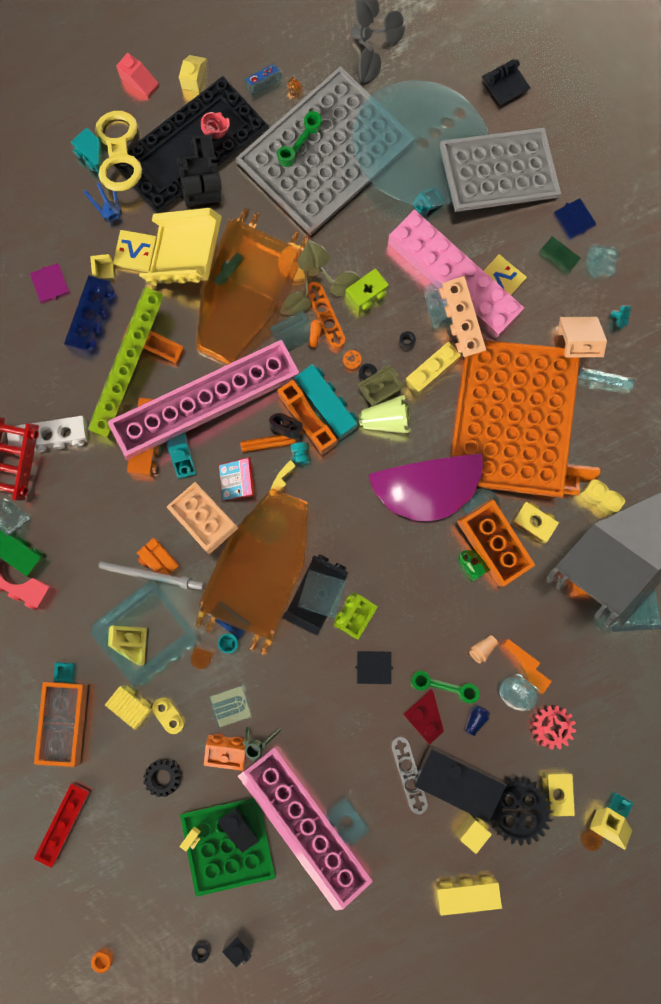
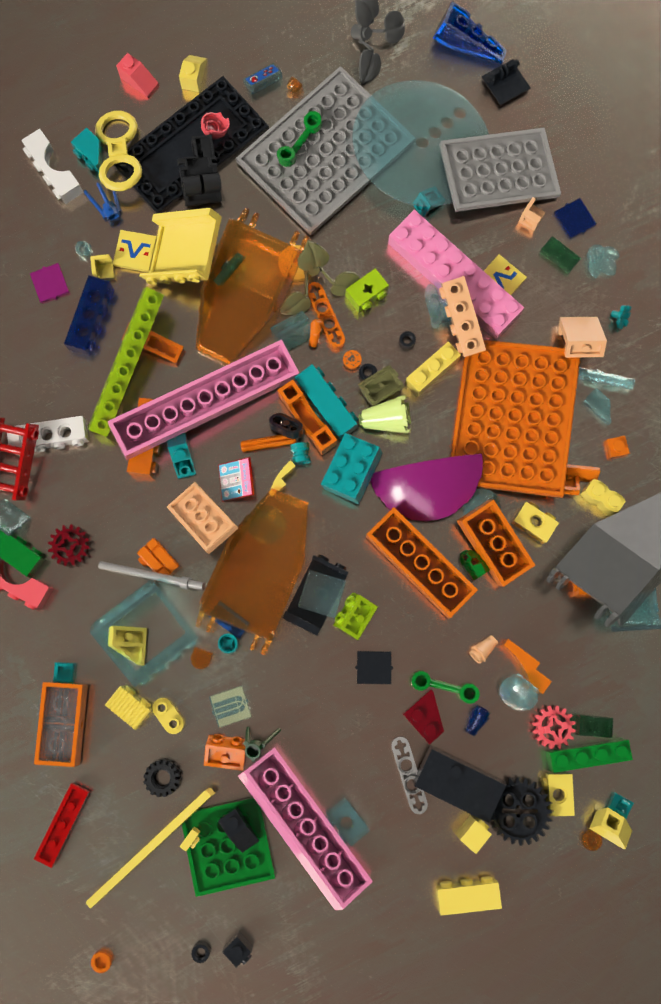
none -> white arch [21,129,84,204]
none -> dark red gear [48,524,91,567]
none -> clear light blue hinge [75,241,91,257]
none -> light yellow tile [86,788,215,909]
none -> teal brick [321,433,383,504]
none -> orange brick [366,507,478,619]
none -> clear blue wedge [433,1,507,64]
none -> light nougat panel [519,197,545,231]
none -> green brick [545,738,633,773]
none -> clear green plate [575,715,613,738]
none -> clear light blue tile [583,388,611,425]
none -> orange plate [605,436,630,459]

